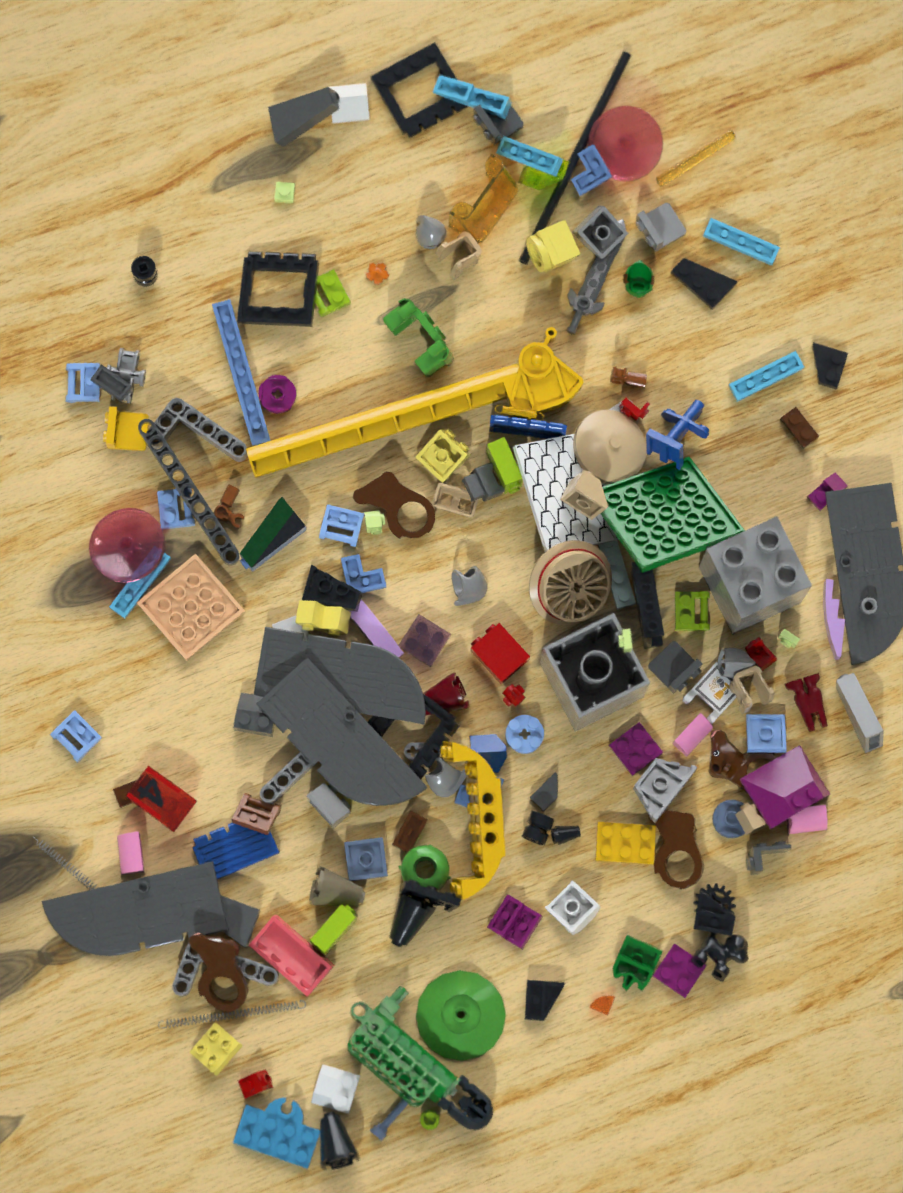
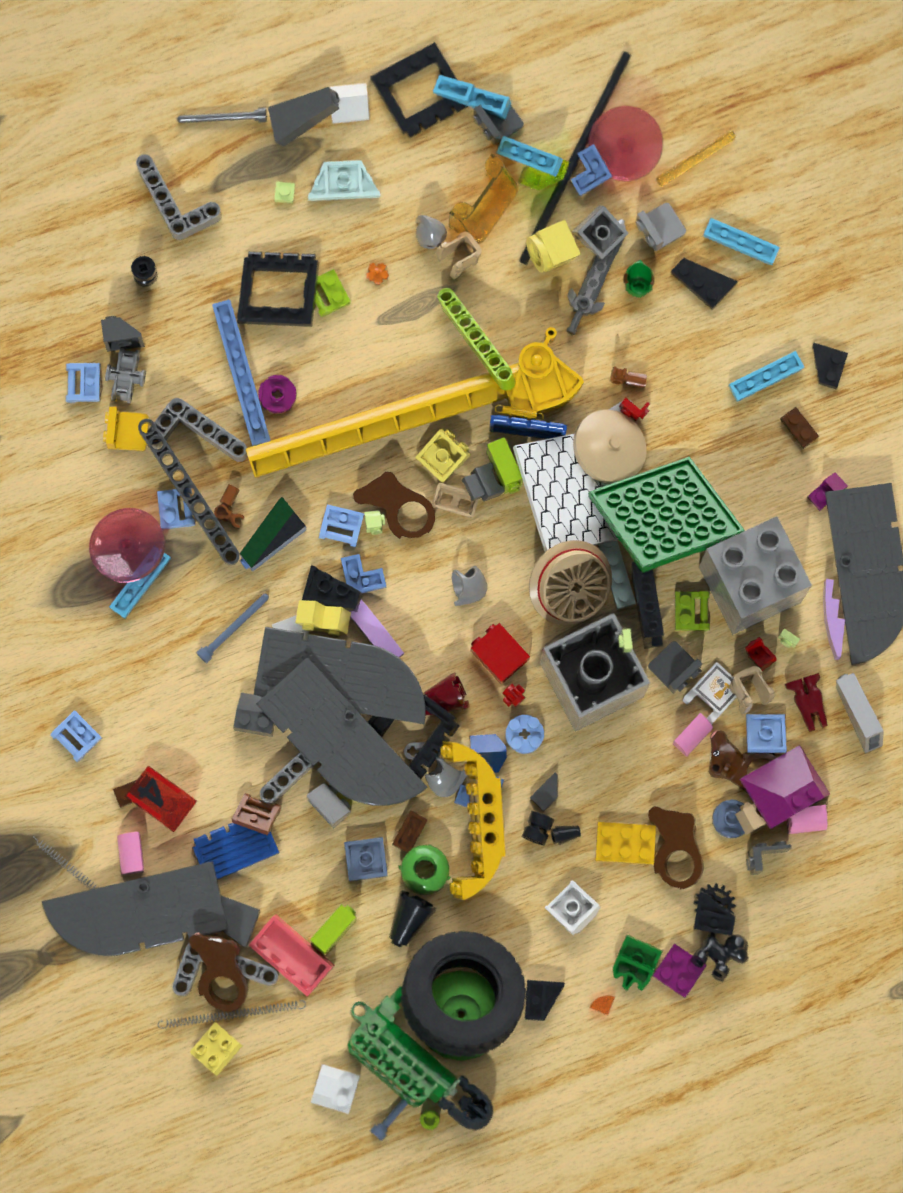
dark grey tile [90,365,133,403] -> none
light nougat plate [137,554,245,661] -> none
dark azure plate [233,1098,320,1169] -> none
red bracket [237,1069,273,1099] -> none
dark tan cone [309,866,365,906] -> none
black cone [320,1112,360,1170] -> none
bright green container [383,298,454,377] -> none
plate [398,614,451,667] -> none
black wing [399,880,461,912] -> none
magenta slope [487,894,543,950] -> none
tan slope [560,470,608,520] -> none
magenta plate [609,722,663,776] -> none
light grey wing [633,758,697,823] -> none
blue piece [646,400,709,470] -> none
light grey piece [718,648,755,678] -> none
light grey axle [859,597,877,615] -> none
none -> dark grey slope [101,316,145,352]
none -> light grey beam [136,154,221,240]
none -> piece [177,107,267,123]
none -> sand blue piece [196,594,269,664]
none -> light aqua wing [308,160,380,201]
none -> black tyre [401,931,526,1057]
none -> lime beam [438,288,516,390]

